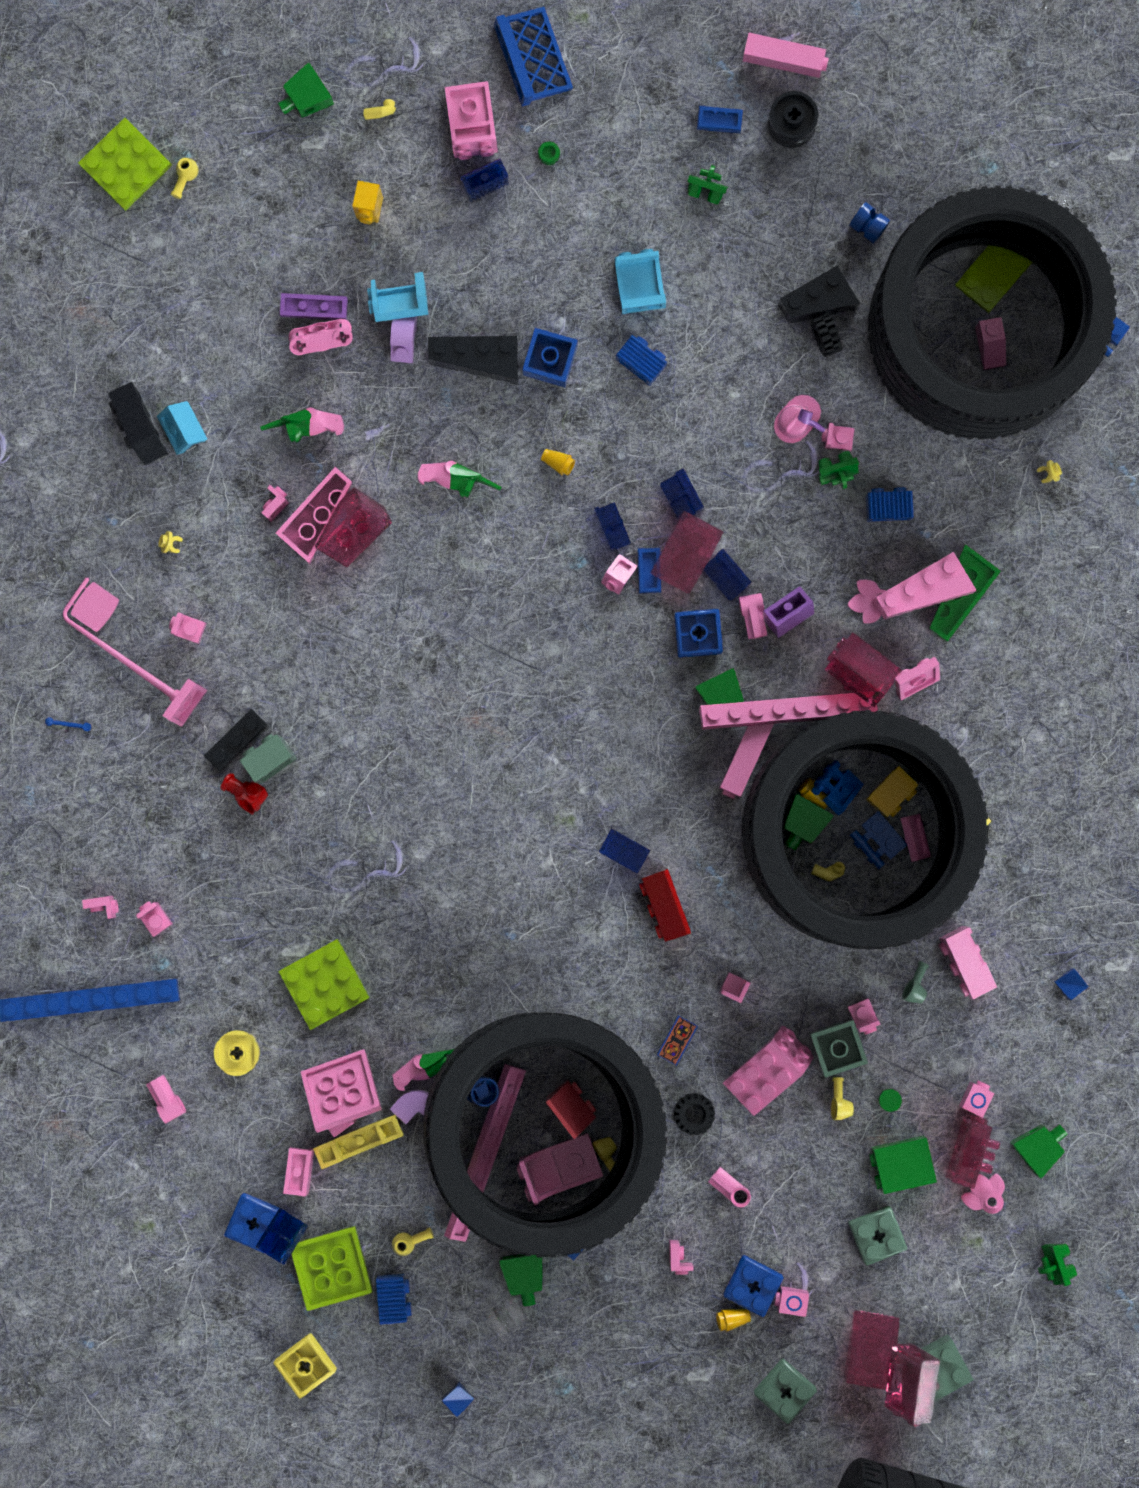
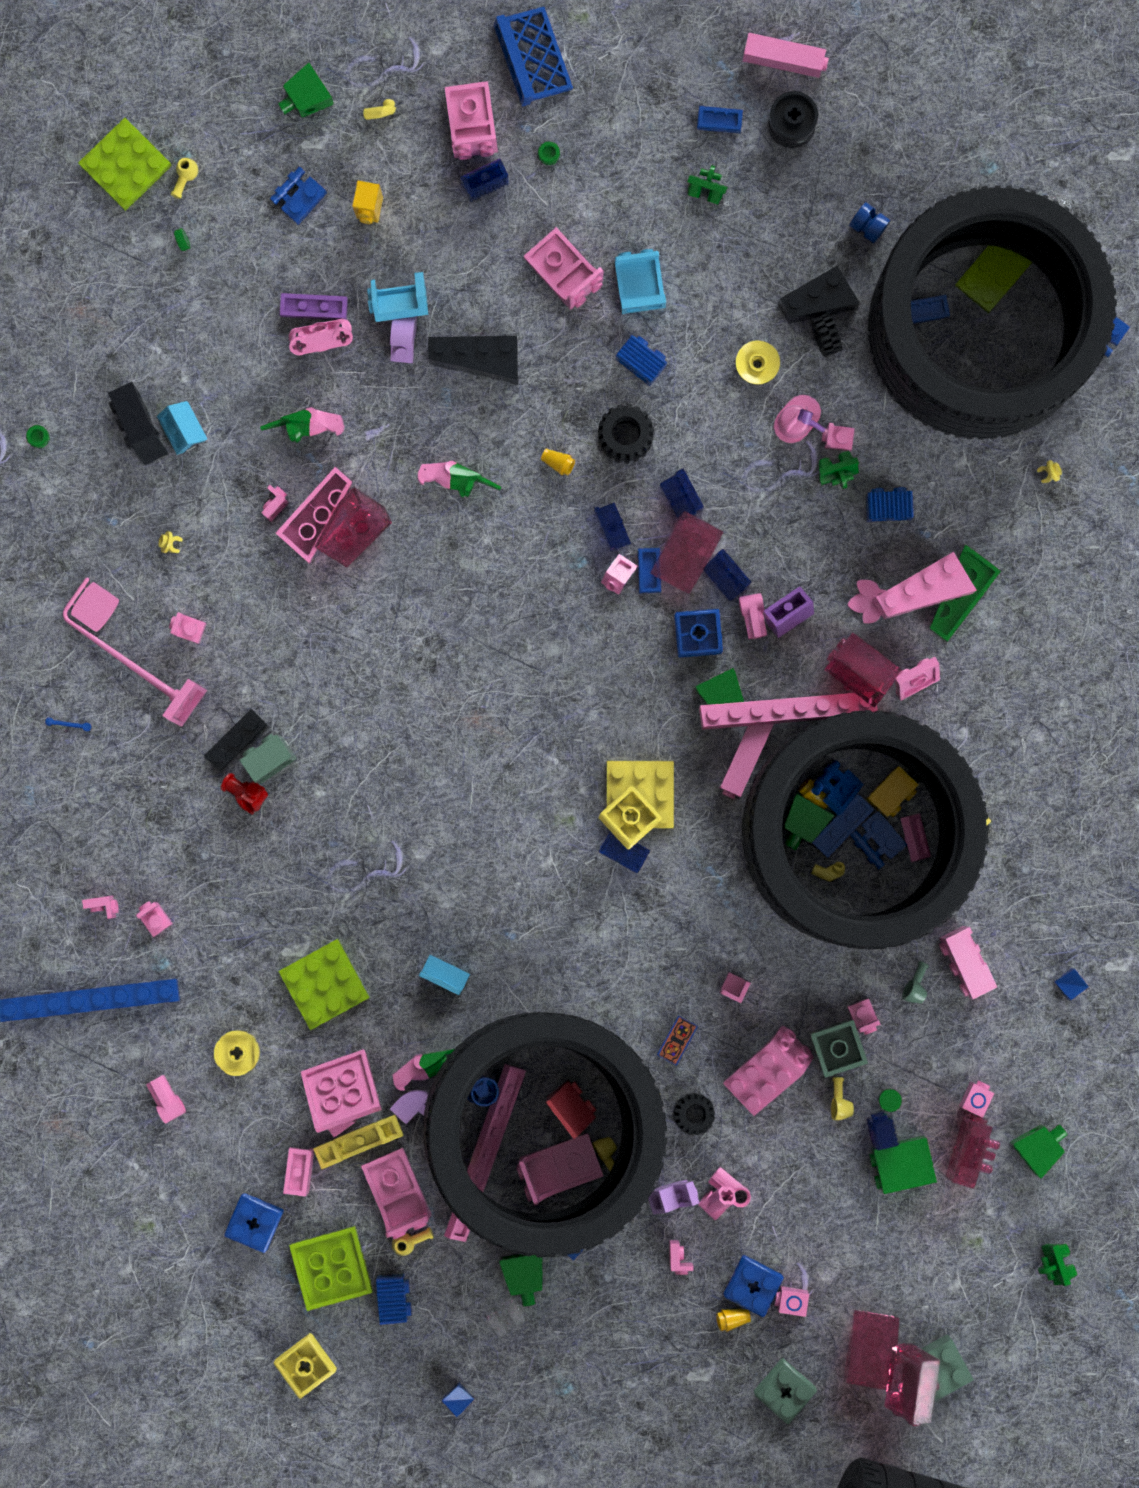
clear blue panel [256,1208,308,1265] -> none
blue brick [522,328,578,388] -> none
red slope [639,869,691,942] -> none
sand green brick [848,1206,907,1266] -> none
bright pink plate [961,1173,1005,1214] -> none
bright pink slope [975,317,1006,370] -> none
none -> green tile [26,425,50,448]
none -> green tile [174,228,191,251]
none -> blue plate [270,167,327,225]
none -> bright pink bracket [361,1147,431,1240]
none -> medium azure panel [419,955,470,995]
none -> bright pink bracket [523,227,604,310]
none -> black tyre [598,404,654,464]
none -> light yellow brick [599,786,662,849]
none -> light yellow plate [607,761,674,828]
none -> lavender brick [648,1180,699,1214]
none -> bright pink piece [698,1186,736,1220]
none -> light yellow dish [736,340,780,385]
none -> blue plate [812,794,874,858]
none -> clear blue brick [866,1112,899,1150]
none -> blue plate [911,295,950,324]

